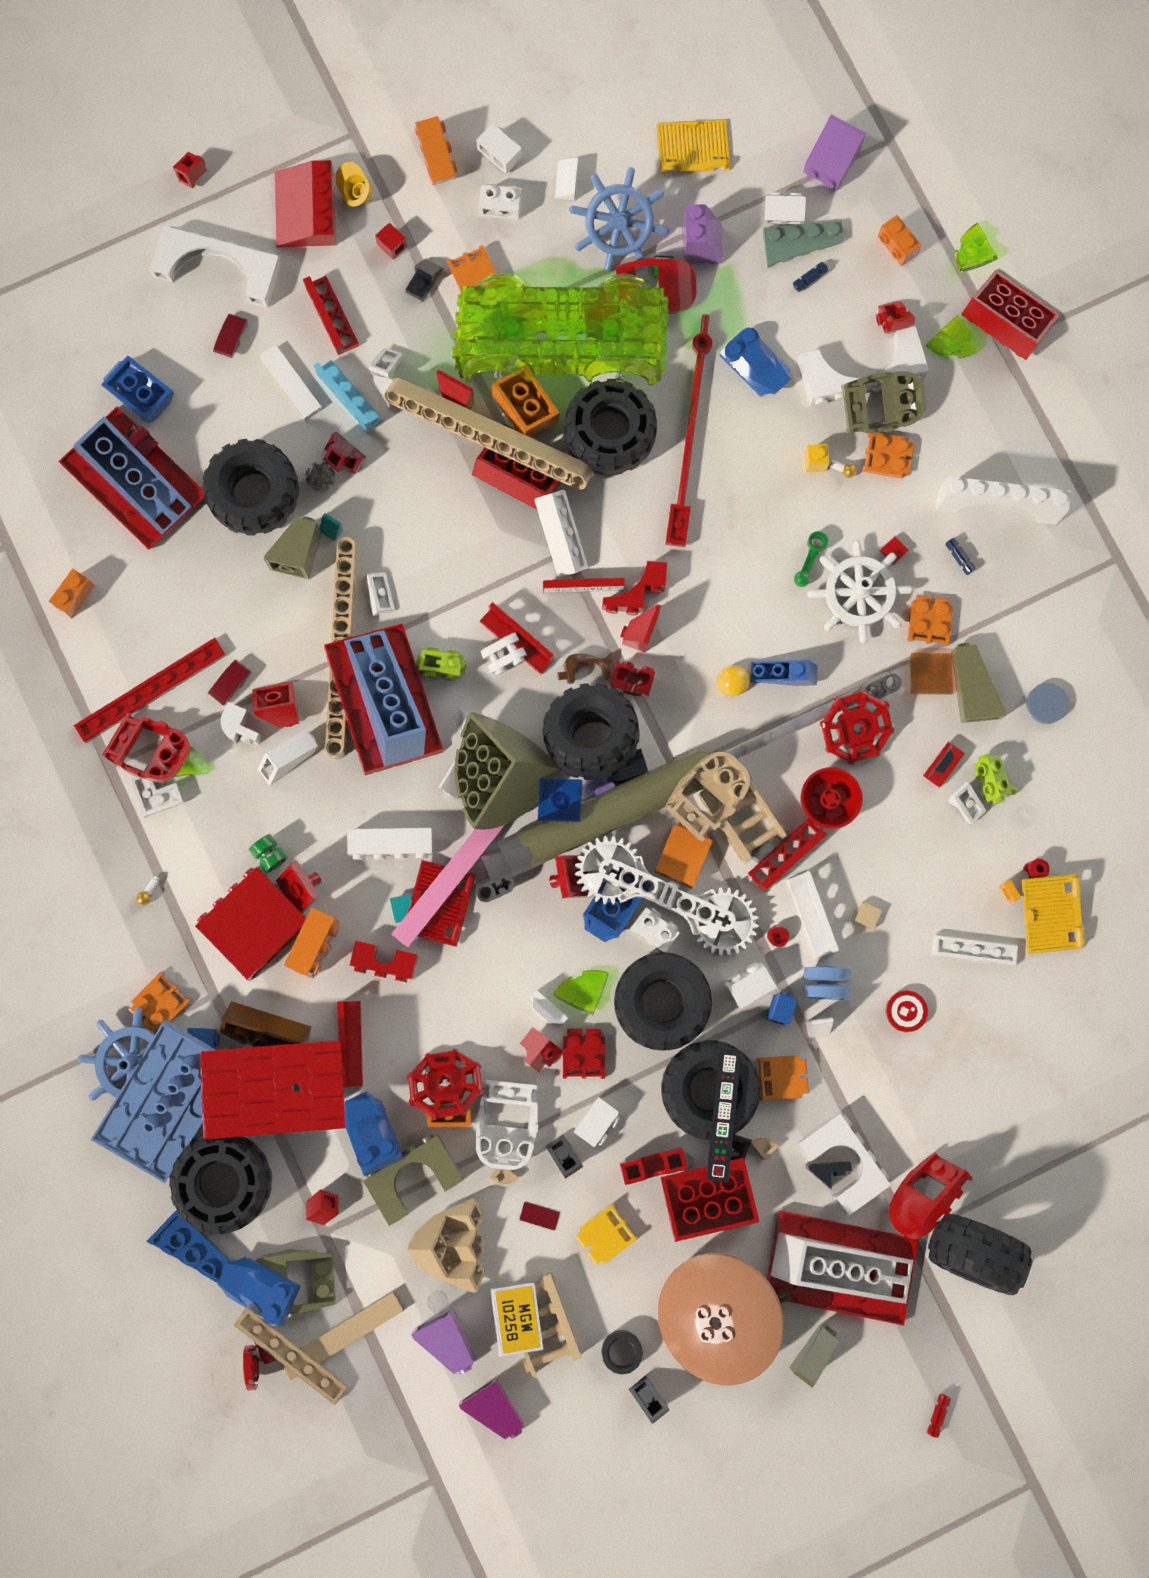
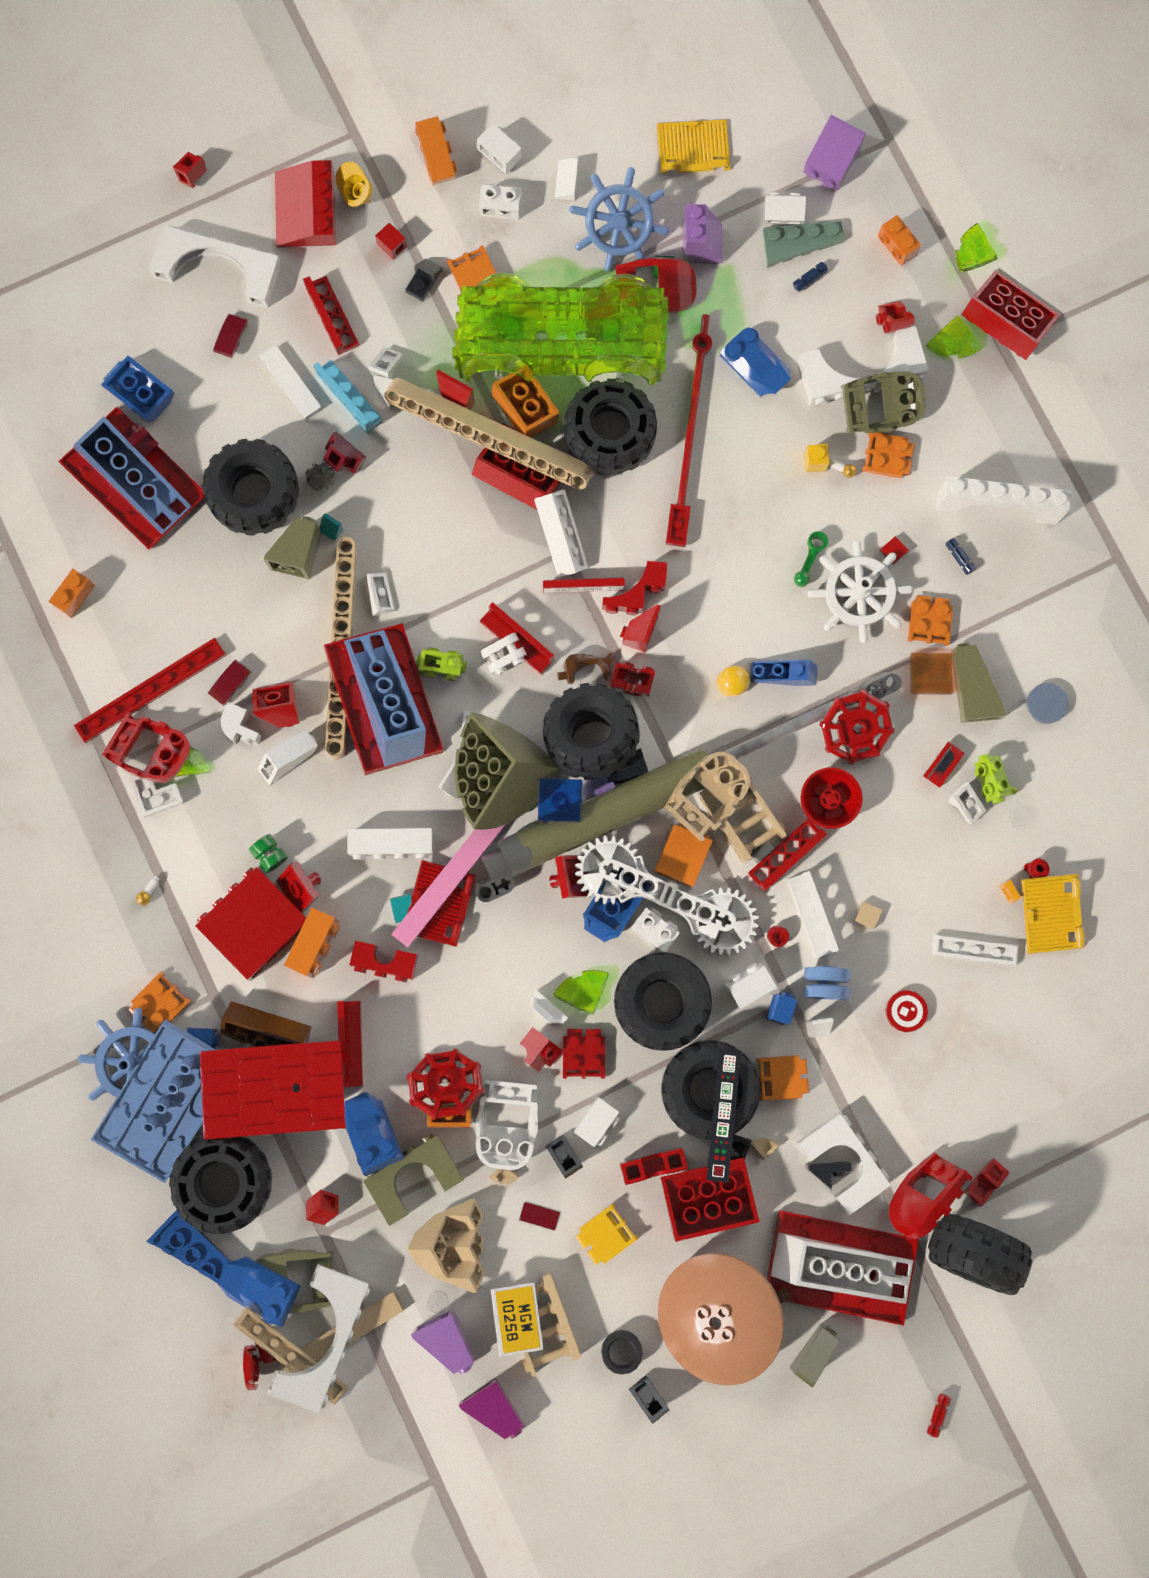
none -> white arch [267,1264,370,1413]
none -> red slope [964,1158,1010,1207]

